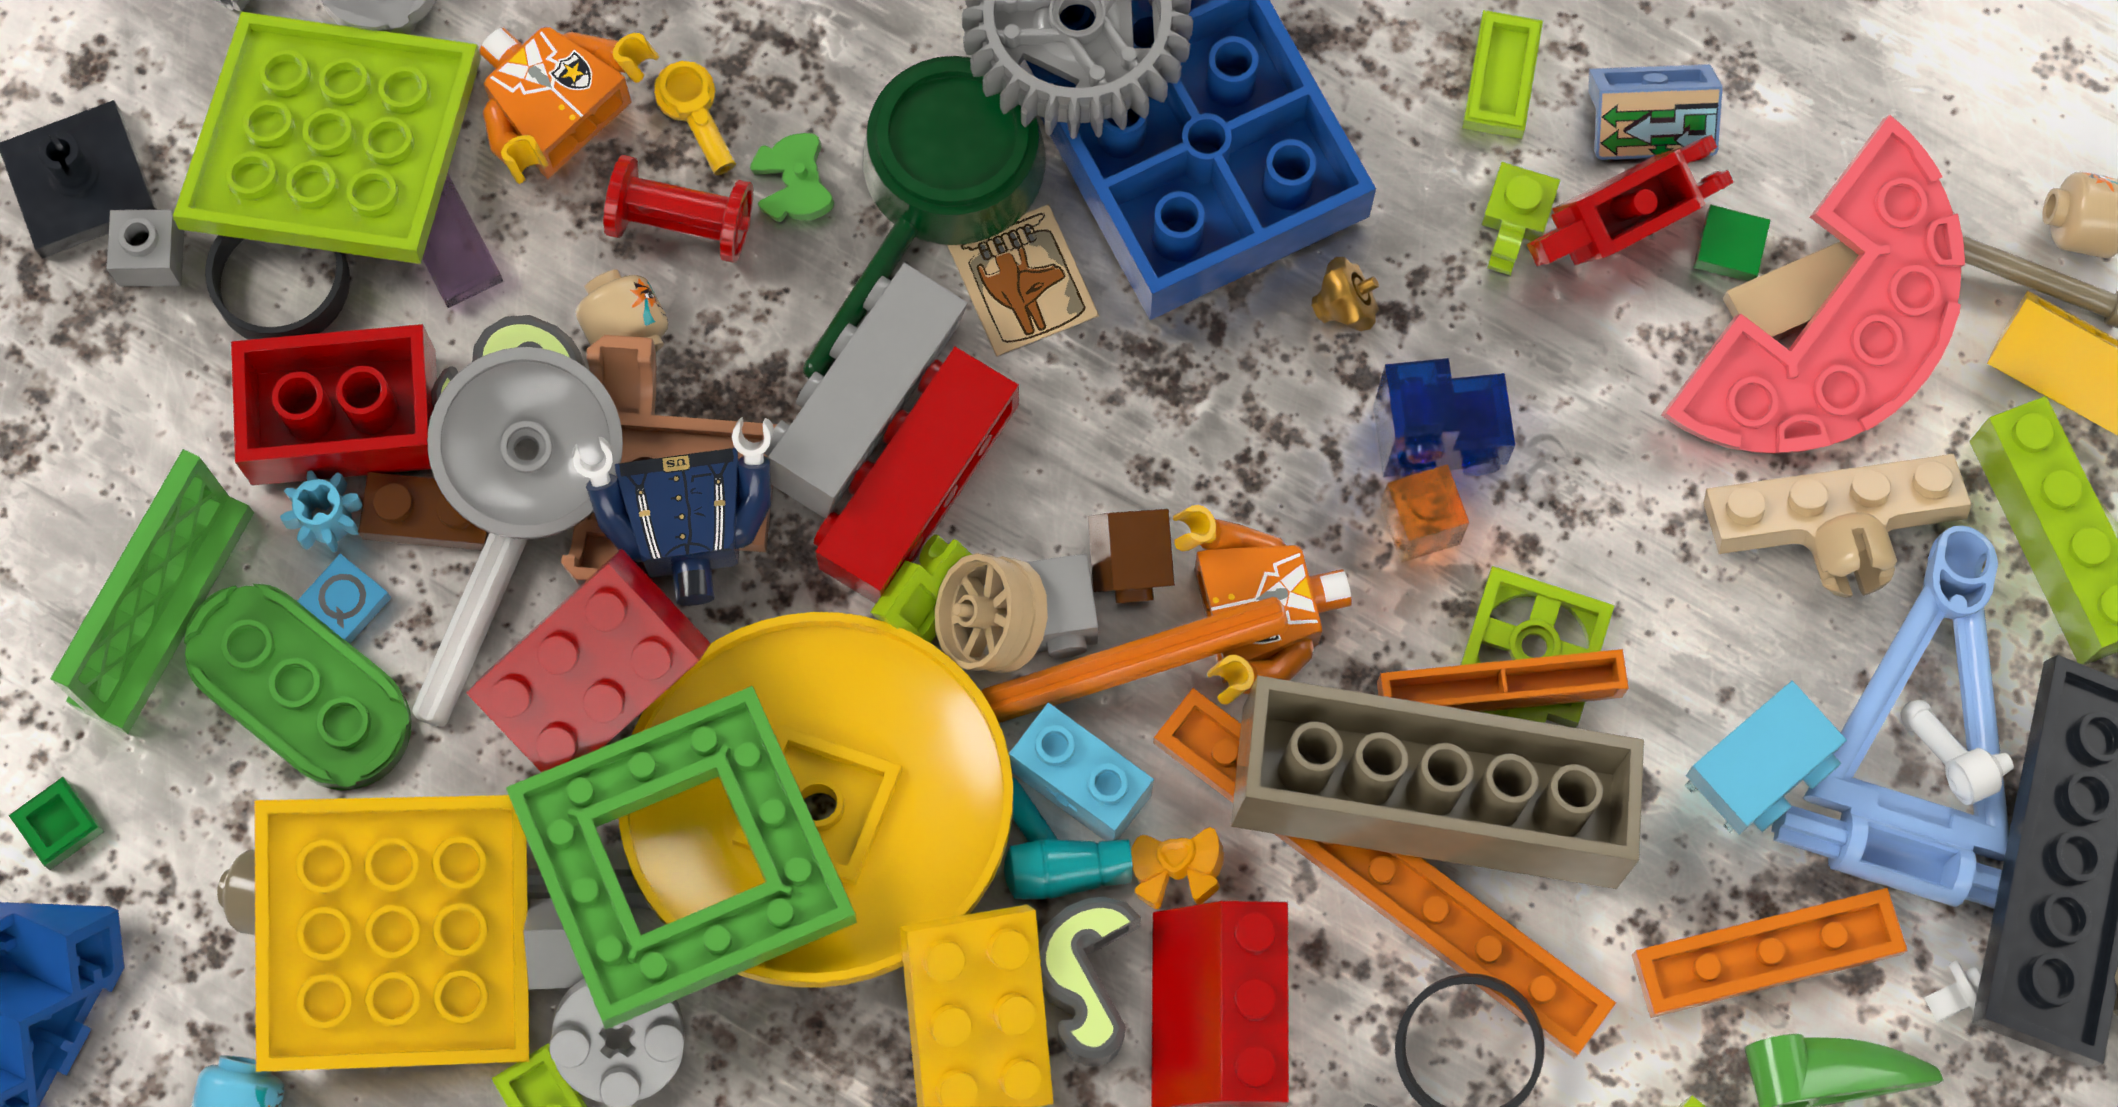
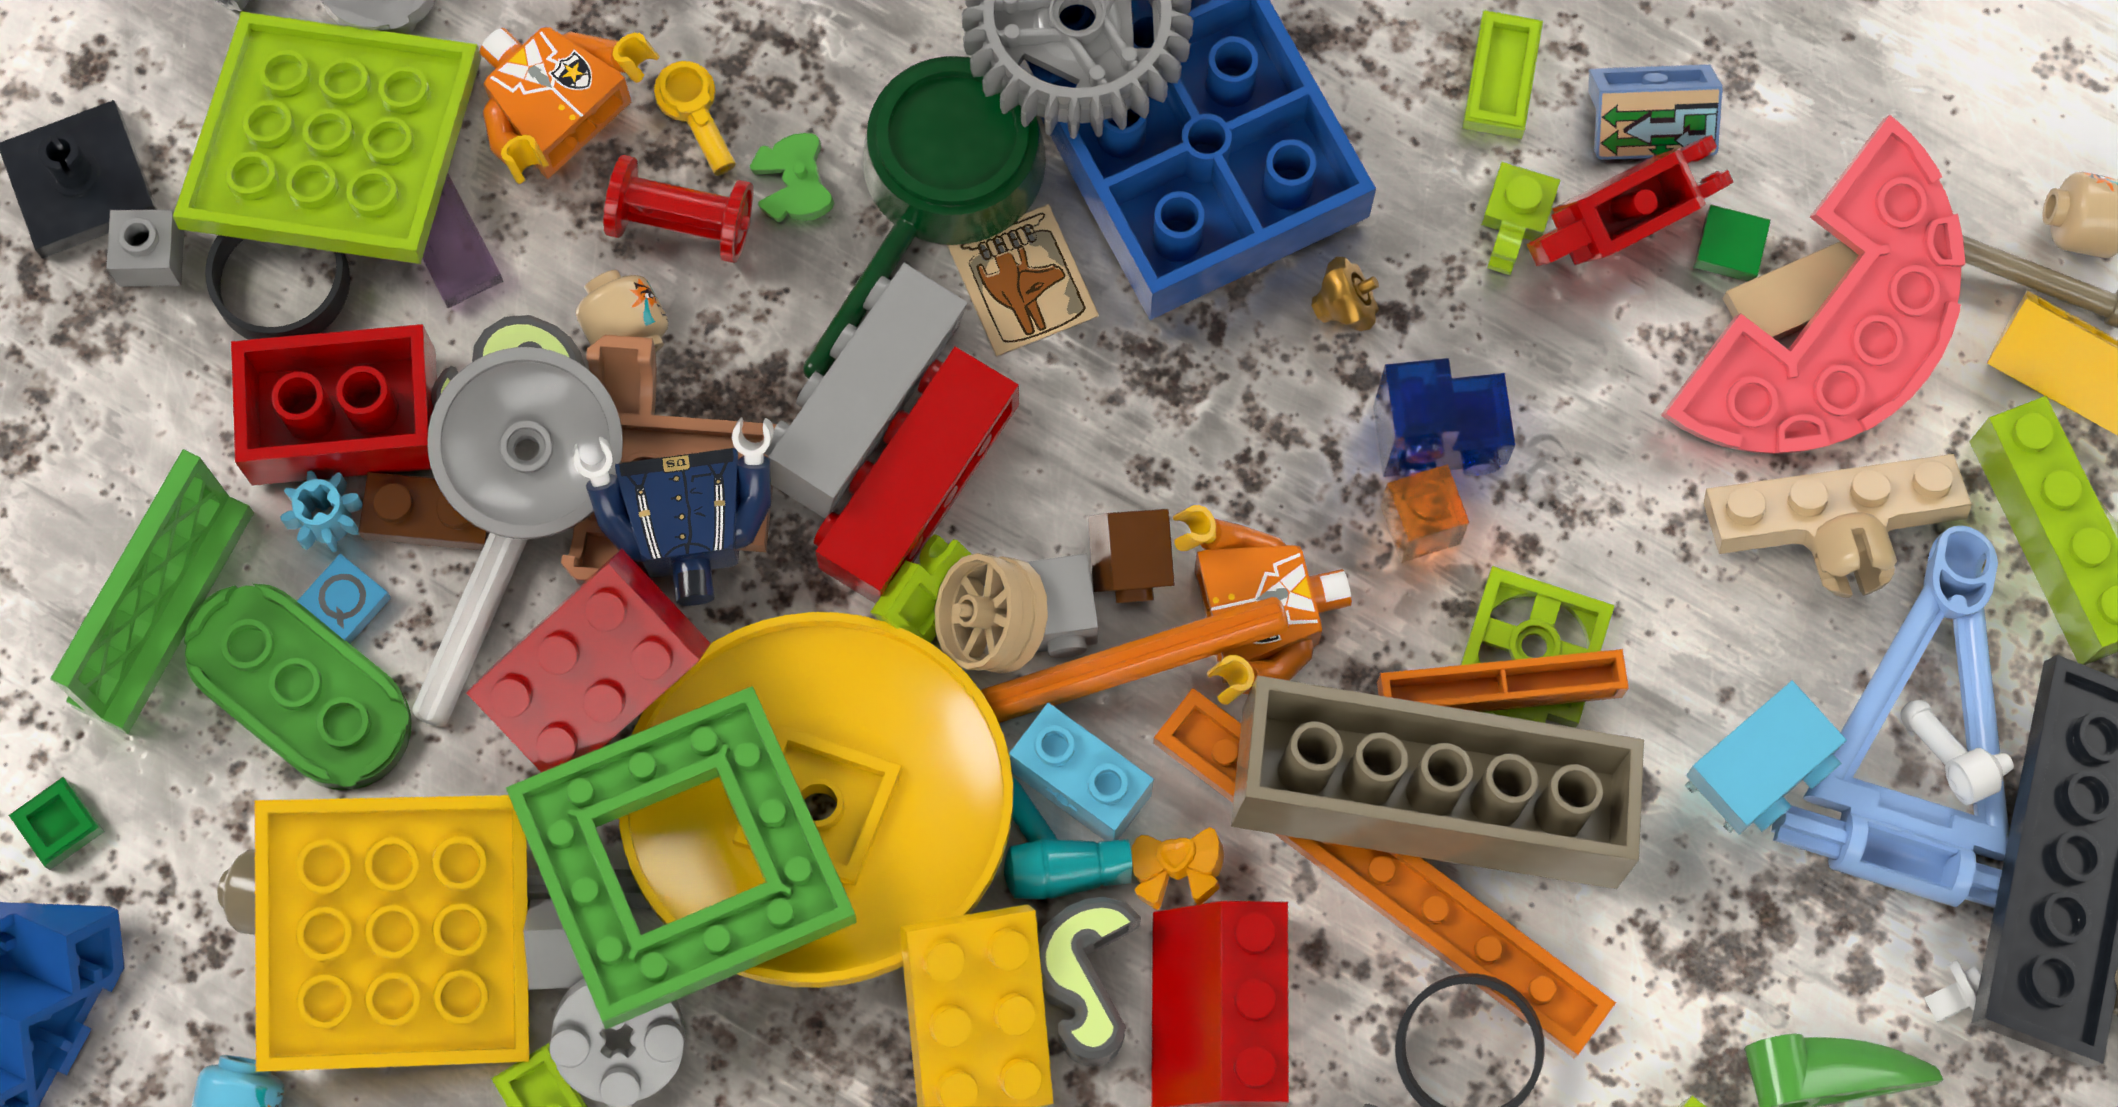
orange plate [1632,887,1908,1018] -> none

